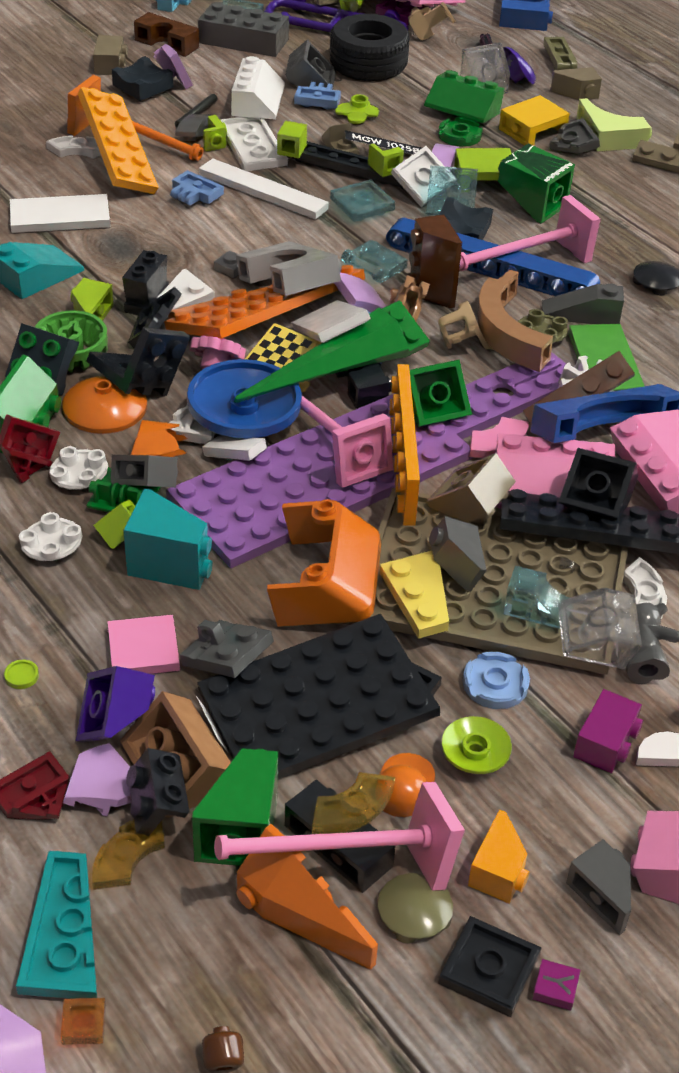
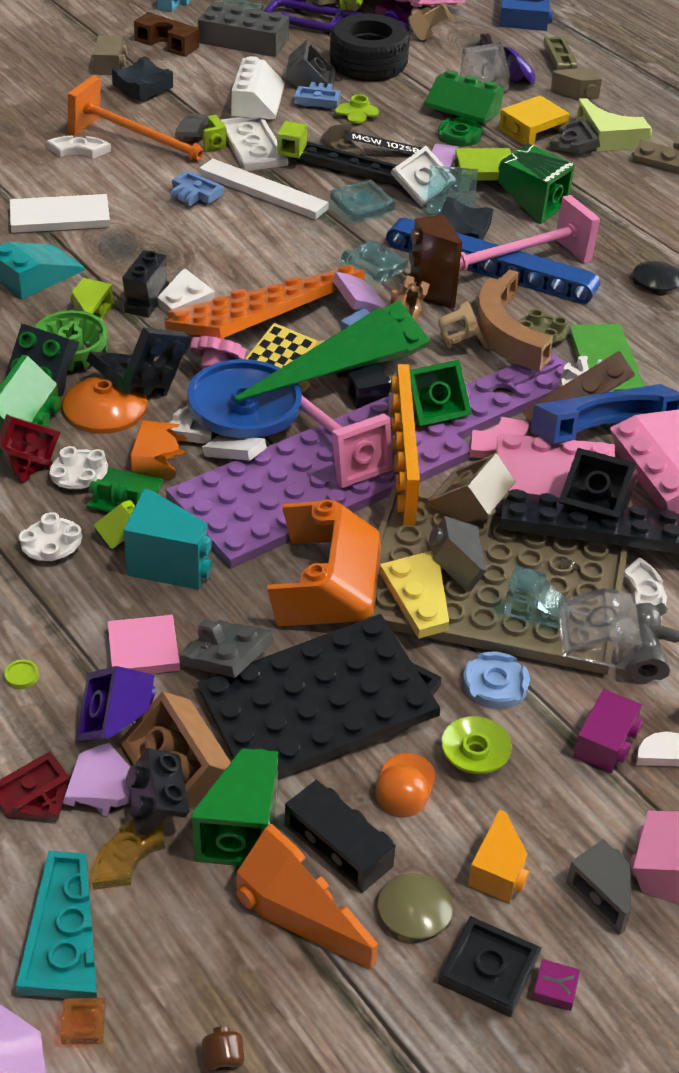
light orange plate [78,87,159,195] -> none
dark grey slope [111,454,178,488] -> none
black wing [128,286,182,348] -> none
lavender slope [154,44,193,89] -> none
pearl dark grey piece [175,94,218,128] -> none
white sticker [196,696,229,753] -> none
flat silver plate [214,250,239,279] -> none
bright pink tile [214,782,465,891] -> none
light grey arch [236,241,341,296] -> none
white tile [291,300,371,343] -> none
clear yellow tile [312,772,395,834] -> none
lime panel [368,143,404,177] -> none
dark grey slope [542,284,624,324] -> none

